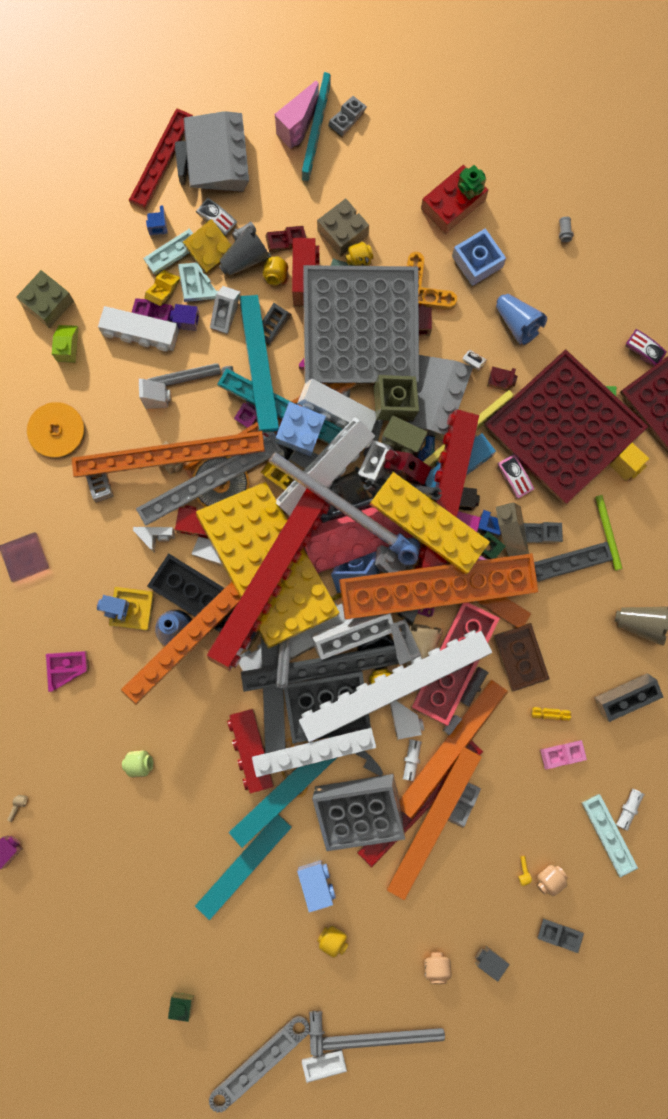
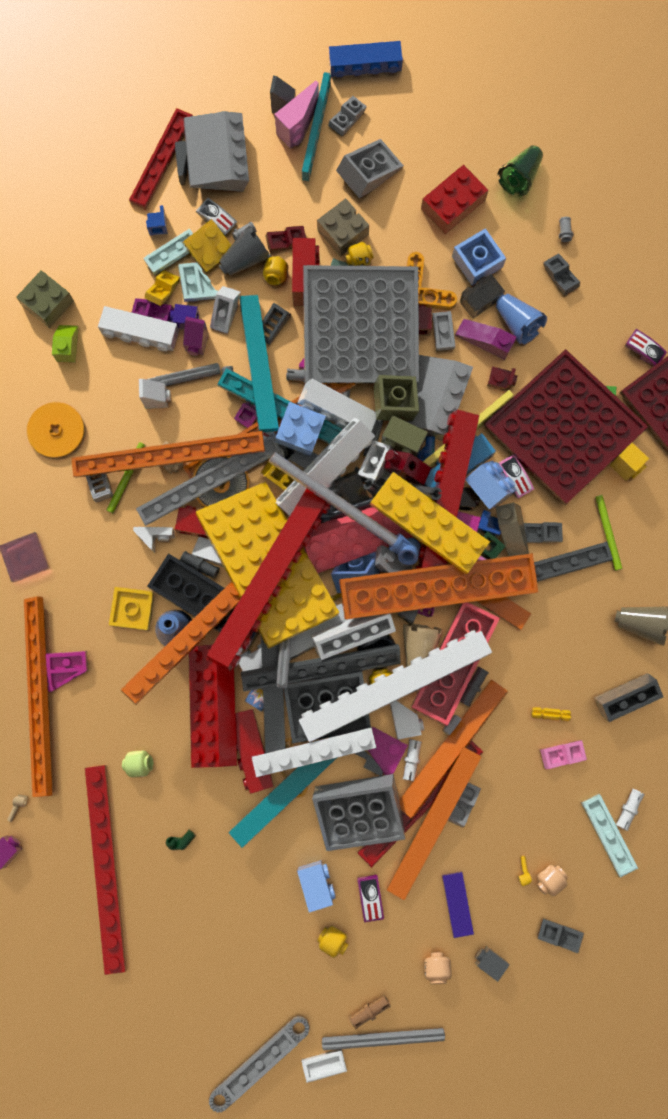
medium blue brick [97,595,129,622] -> none
dark green brick [168,992,195,1022] -> none
teal tile [195,814,292,920] -> none
light grey axle [308,1011,325,1056] -> none
light grey slope [391,620,421,665] -> none
green brick [457,165,486,200] -> none
white slope [462,350,487,371] -> none
reddish brown tile [493,623,550,692] -> none
none -> orange plate [24,596,52,797]
none -> red plate [85,765,126,975]
none -> lime bar [106,442,146,514]
none -> dark green arm [165,829,196,850]
none -> dark grey pin [180,551,220,579]
none -> magenta slope [183,317,209,356]
none -> red brick [188,644,237,768]
none -> tile [245,689,263,712]
none -> dark grey slope [270,75,296,113]
none -> light grey pin [286,368,305,383]
none -> blue brick [329,41,403,77]
none -> light grey slope [336,139,404,198]
none -> medium nougat pin [349,995,391,1029]
none -> slope [357,875,384,923]
none -> dark pink wing [368,727,408,775]
none -> light grey plate [432,311,455,351]
none -> dark purple tile [442,872,474,938]
none -> magenta slope [455,319,516,360]
none -> clear smoke brick [460,274,505,319]
none -> light blue brick [465,461,517,509]
none -> clear green cone [497,145,543,196]
none -> dark grey slope [543,253,580,296]

